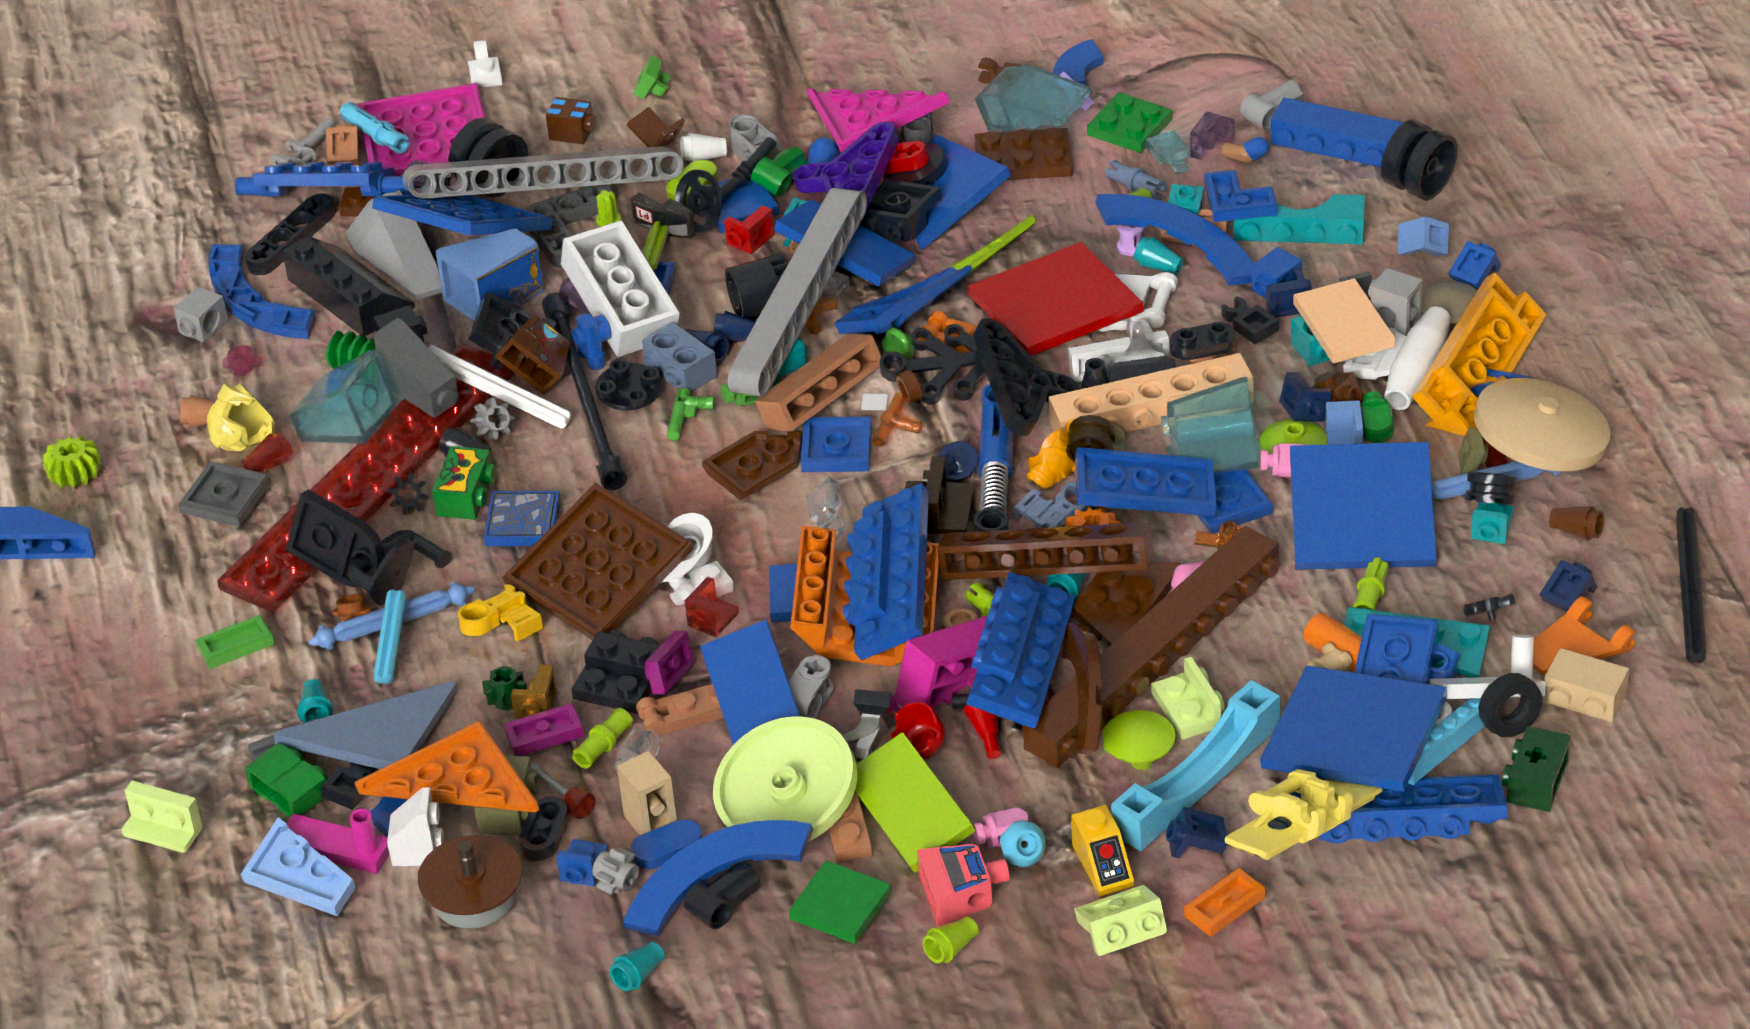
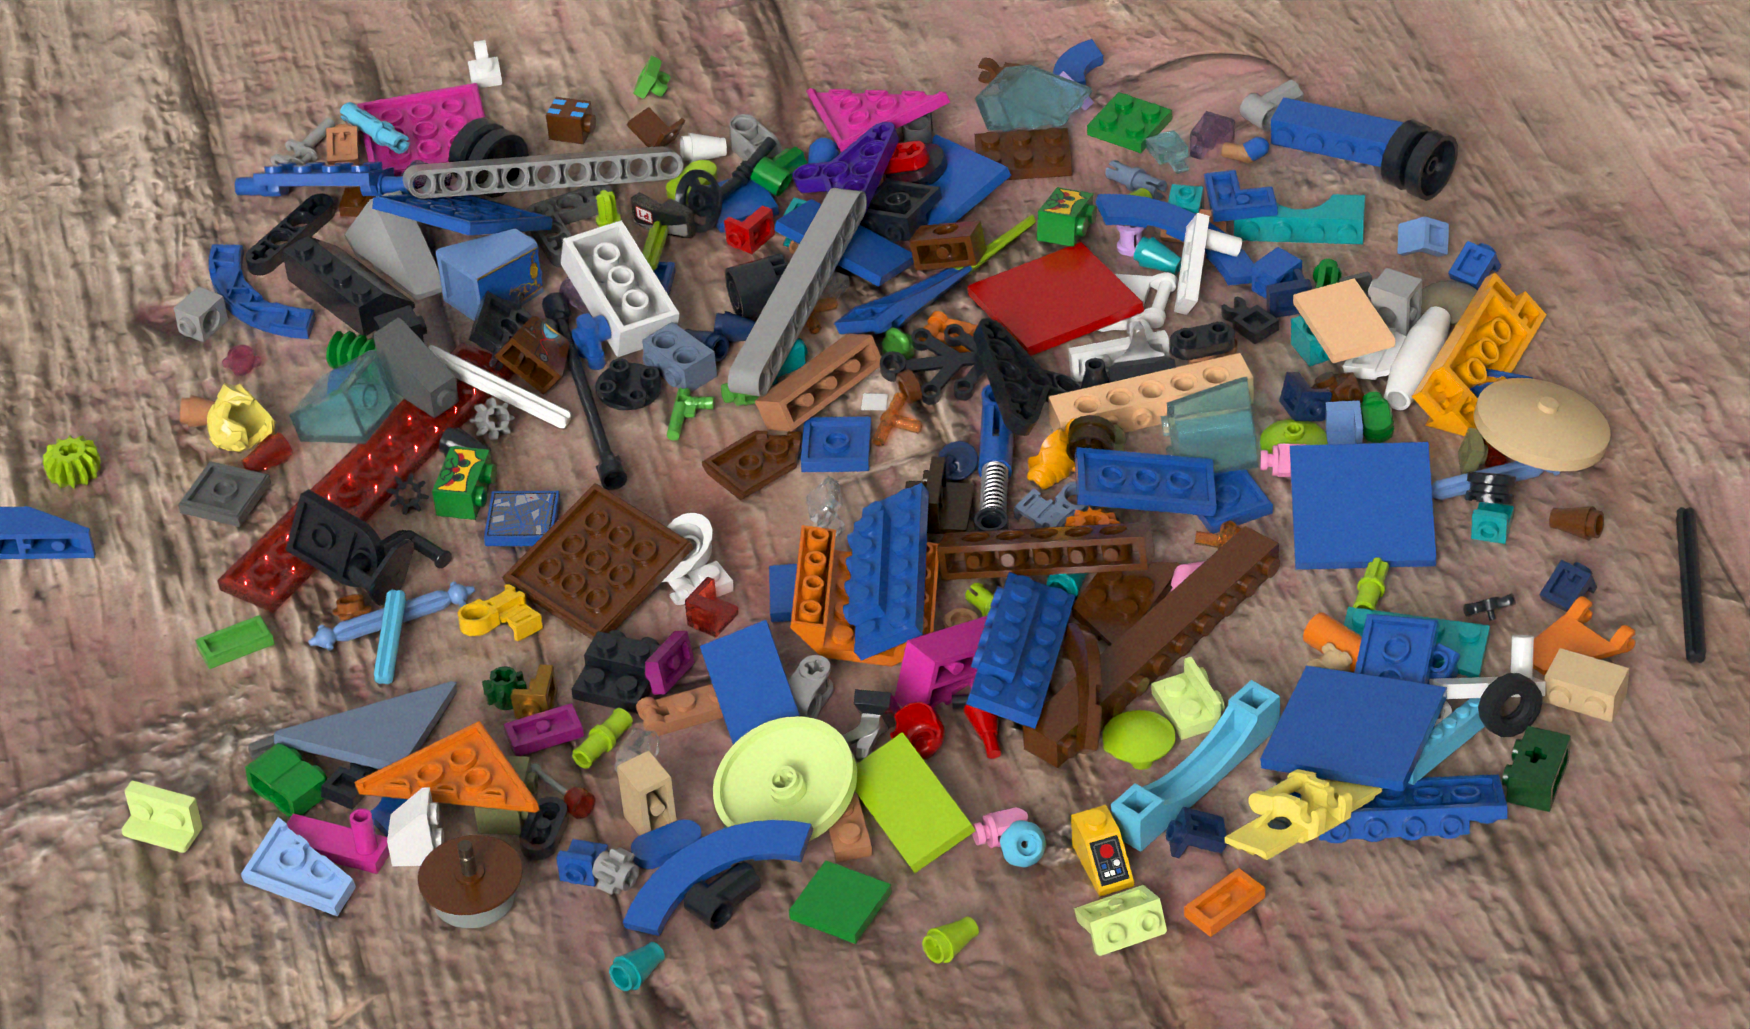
teal cone [297,679,333,723] -> none
coral torso [917,844,1010,926] -> none
none -> reddish brown brick [909,220,987,271]
none -> green brick [1037,187,1097,247]
none -> white piece [1174,213,1242,315]
none -> green arm [1313,259,1342,289]

